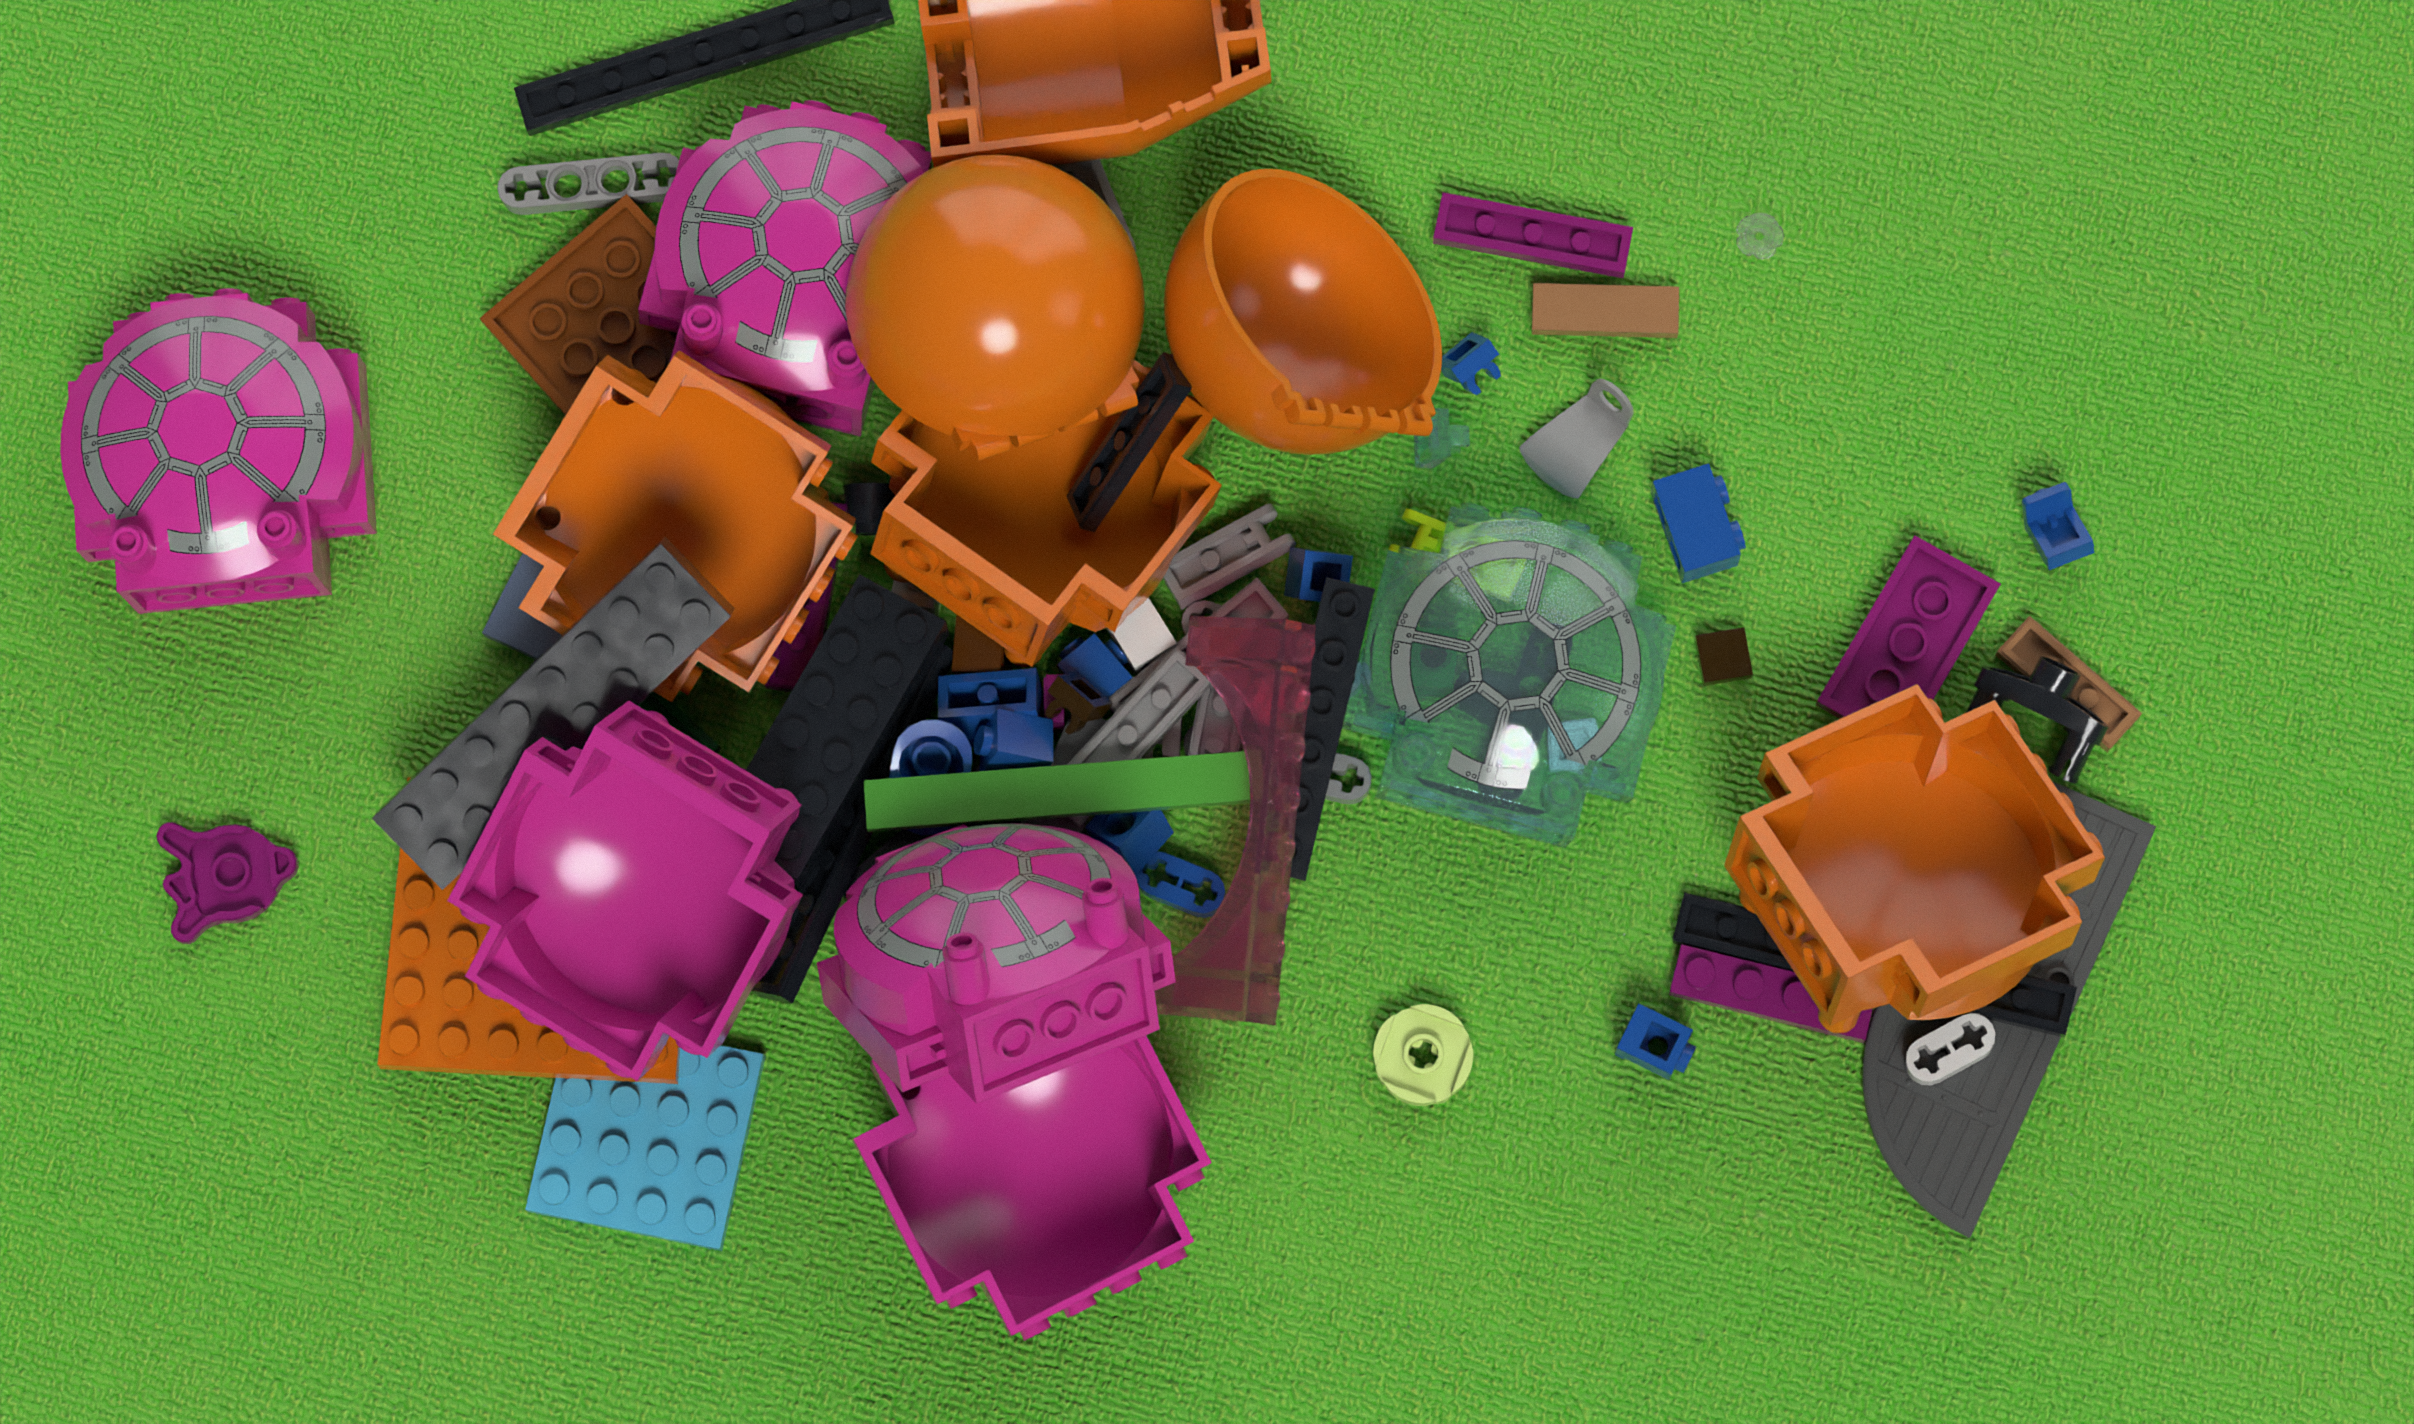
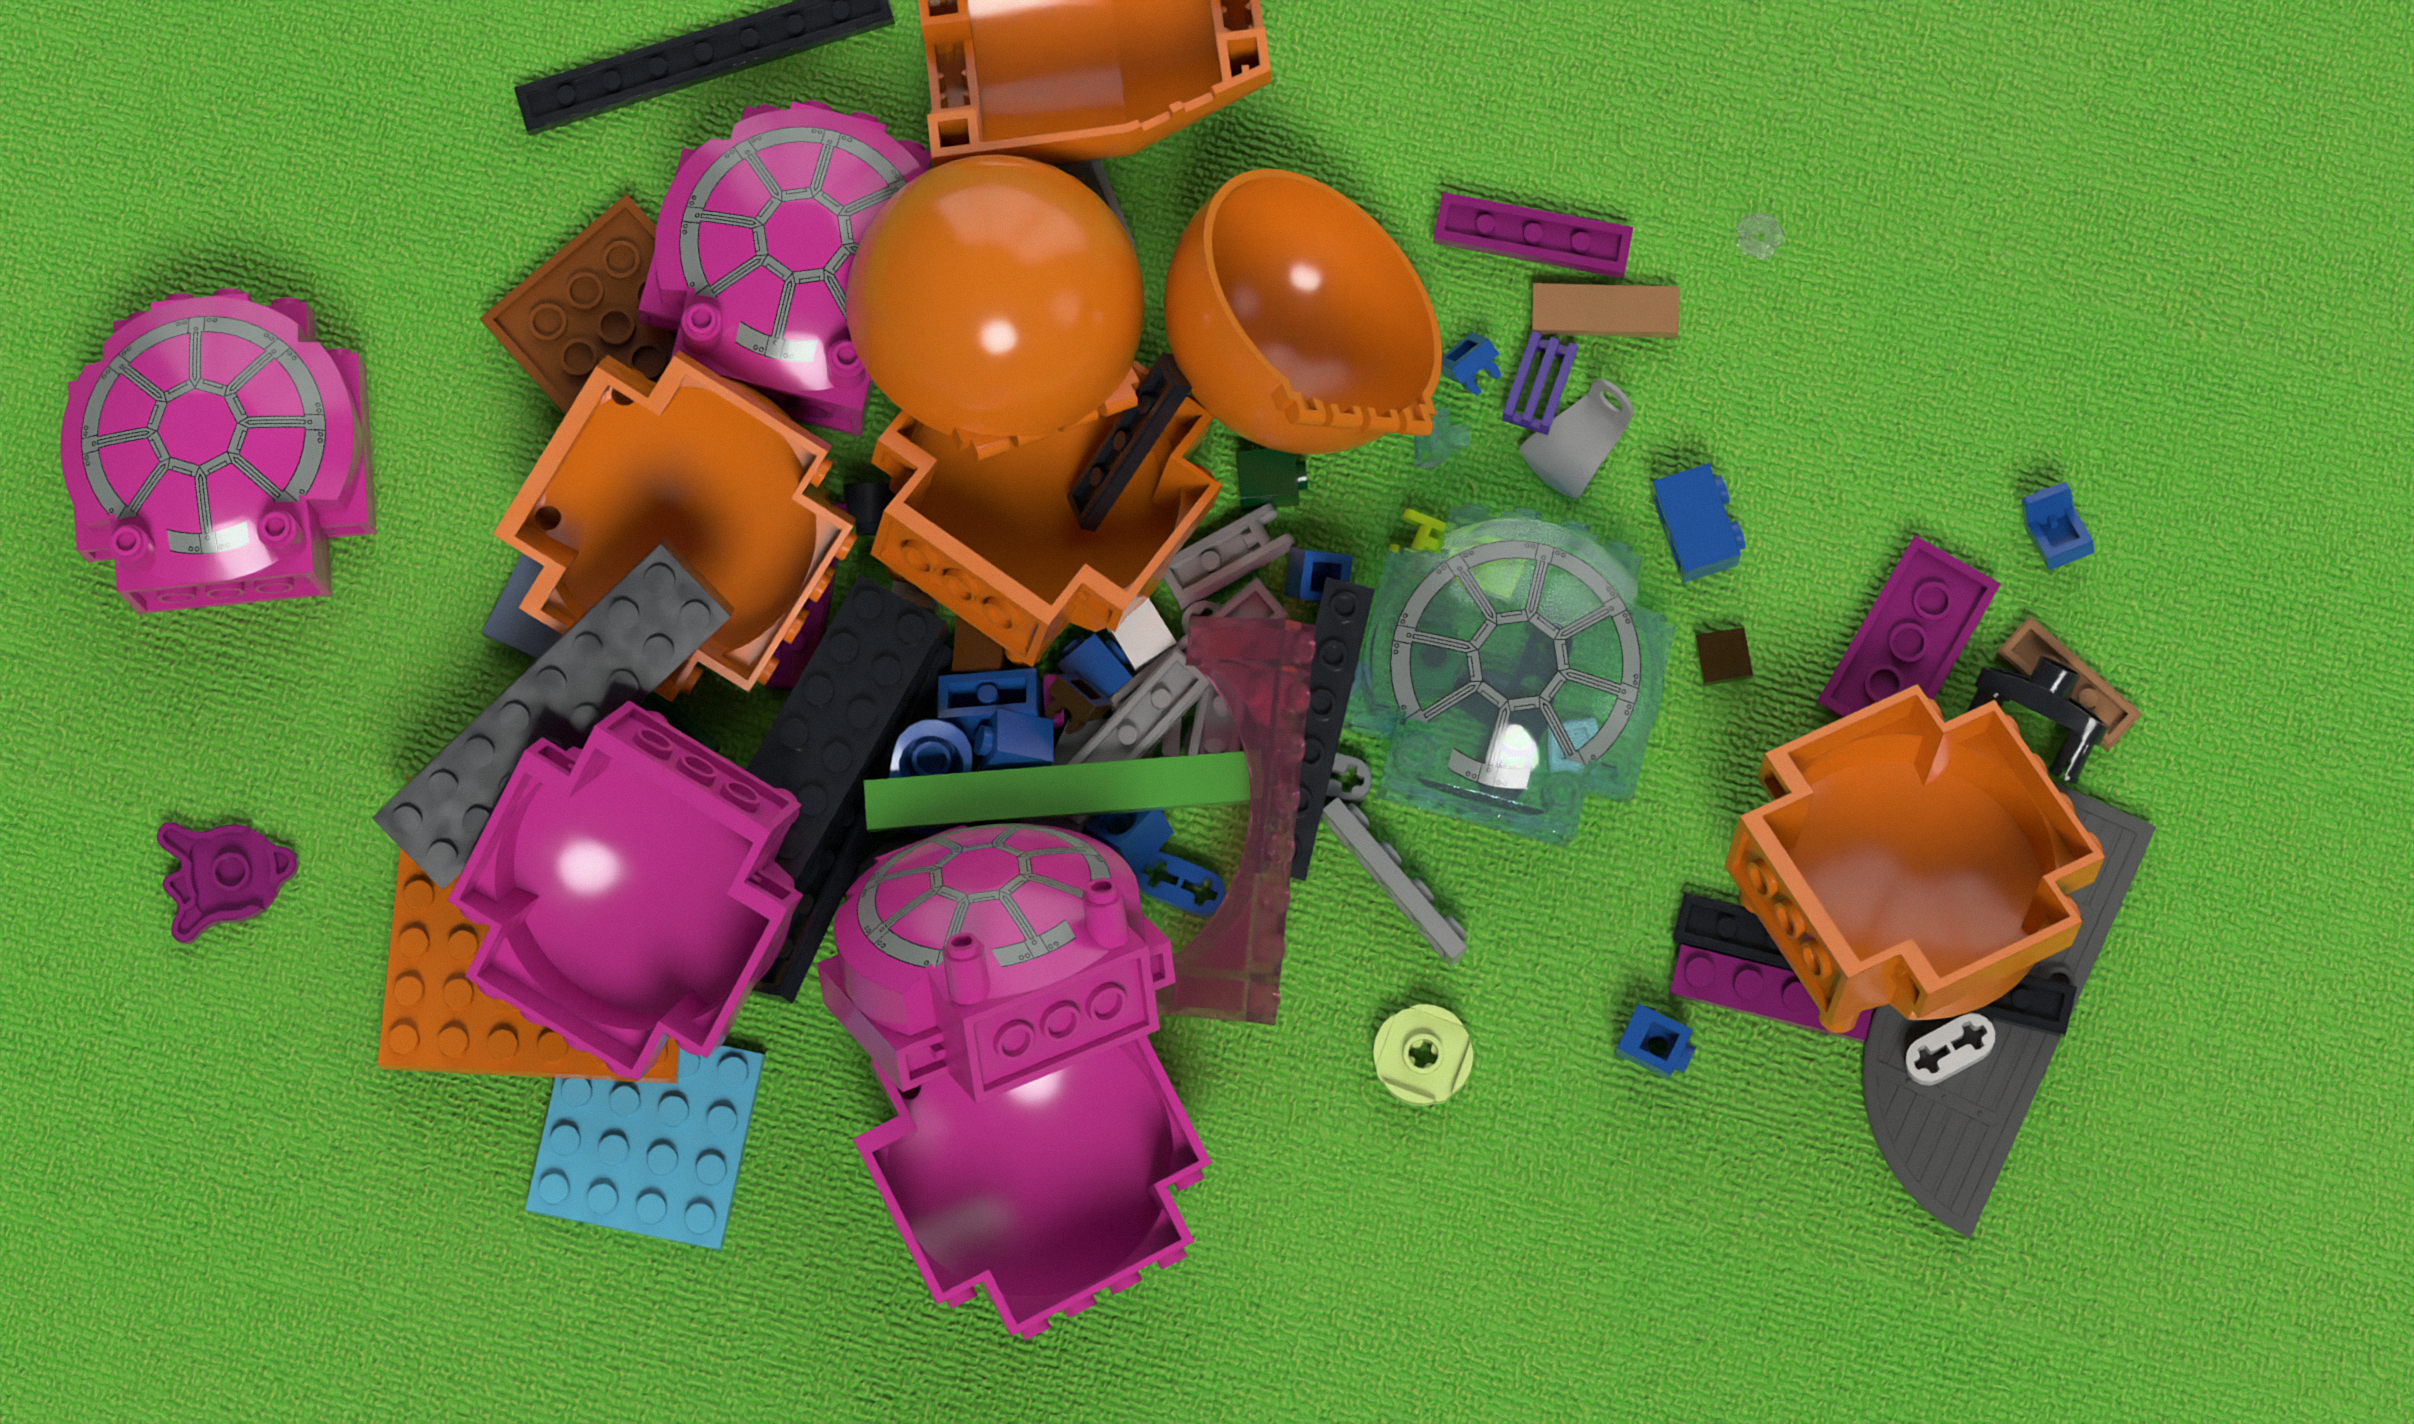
light grey beam [497,153,679,215] -> none
none -> dark green brick [1236,449,1308,511]
none -> light grey plate [1322,797,1468,969]
none -> dark purple tile [1502,331,1579,435]

